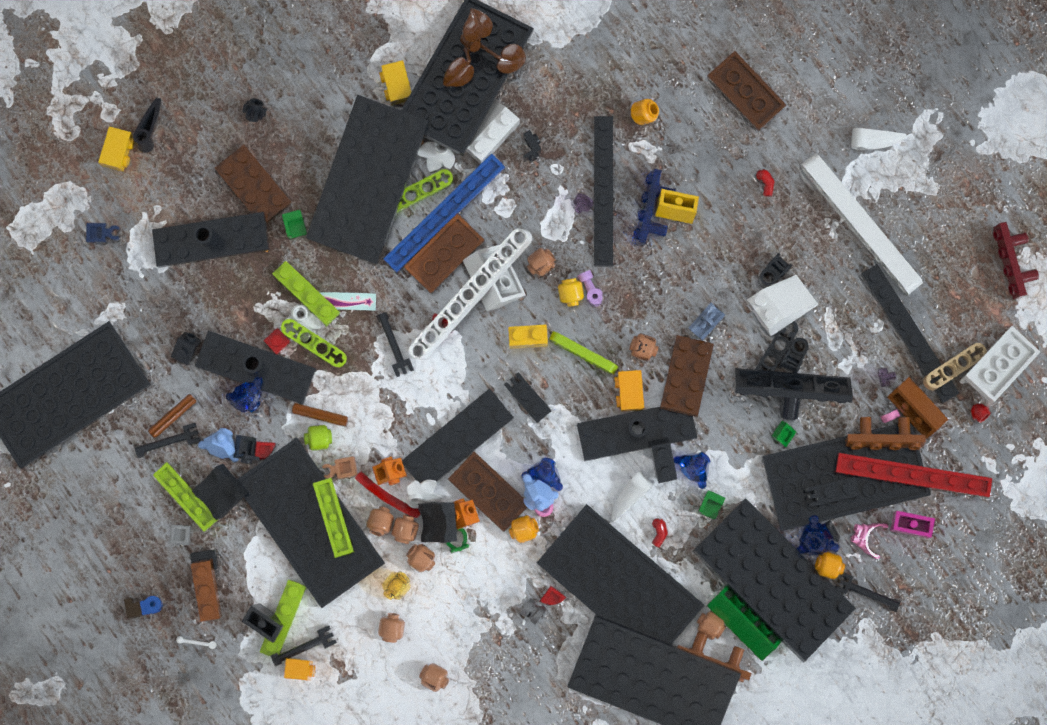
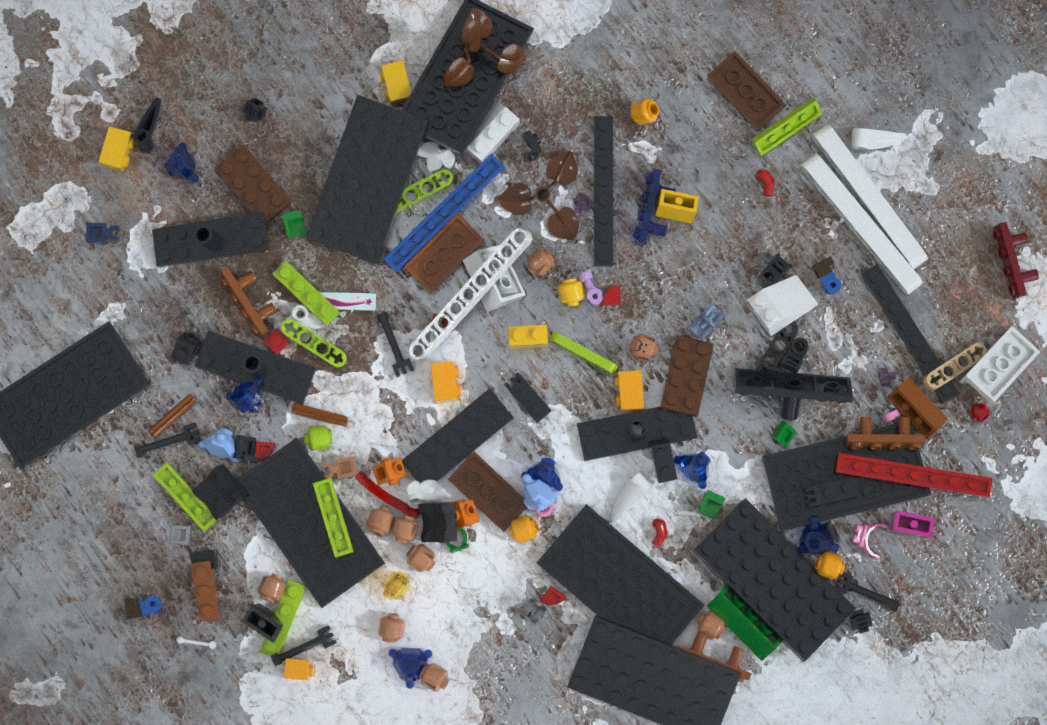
none -> clear blue rock [165,143,199,183]
none -> dark orange plate [219,267,277,339]
none -> nougat head [257,573,286,603]
none -> clear blue rock [389,648,433,689]
none -> light orange brick [431,361,462,404]
none -> reddish brown plant [497,151,579,240]
none -> red tile [602,285,621,306]
none -> lime plate [751,97,823,156]
none -> white beam [812,124,928,269]
none -> leg [812,256,842,295]
none -> black gear [850,609,873,634]

